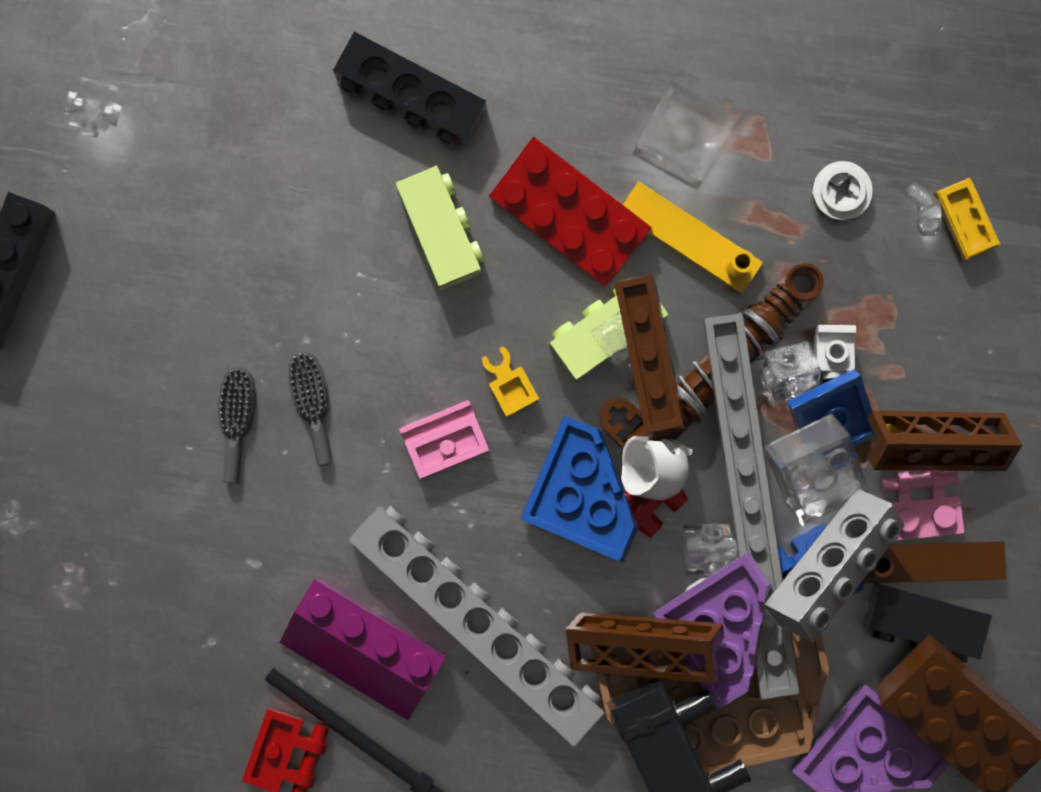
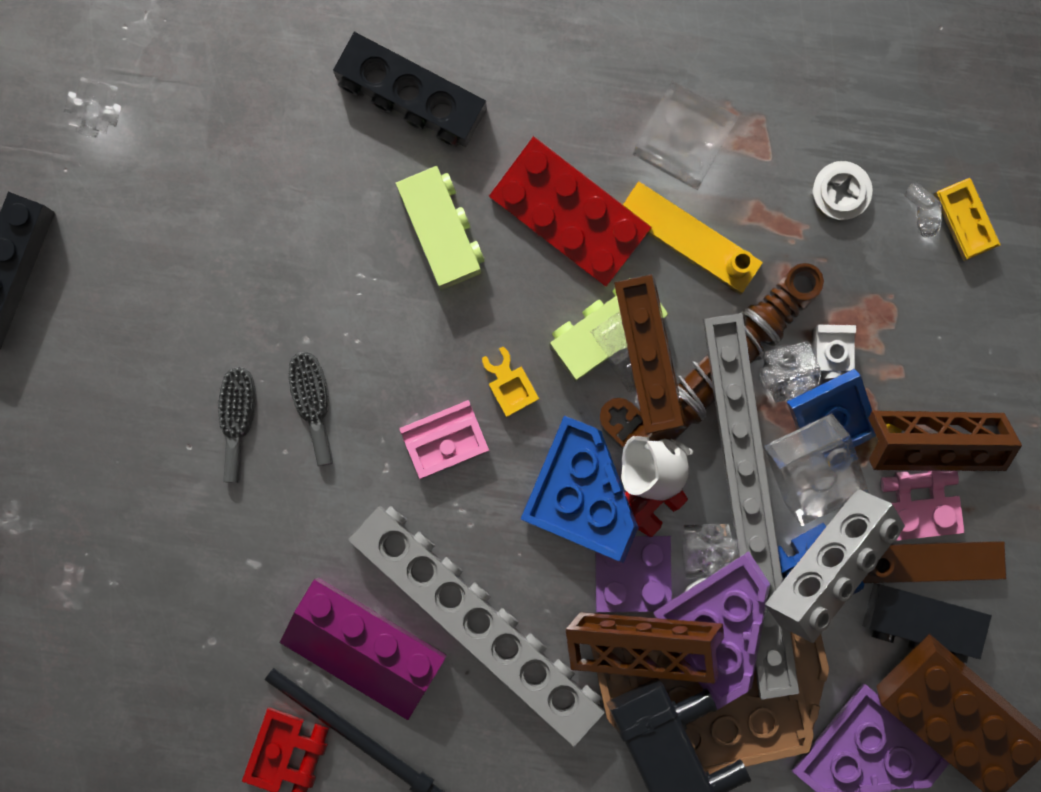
none -> medium lavender plate [595,536,672,612]

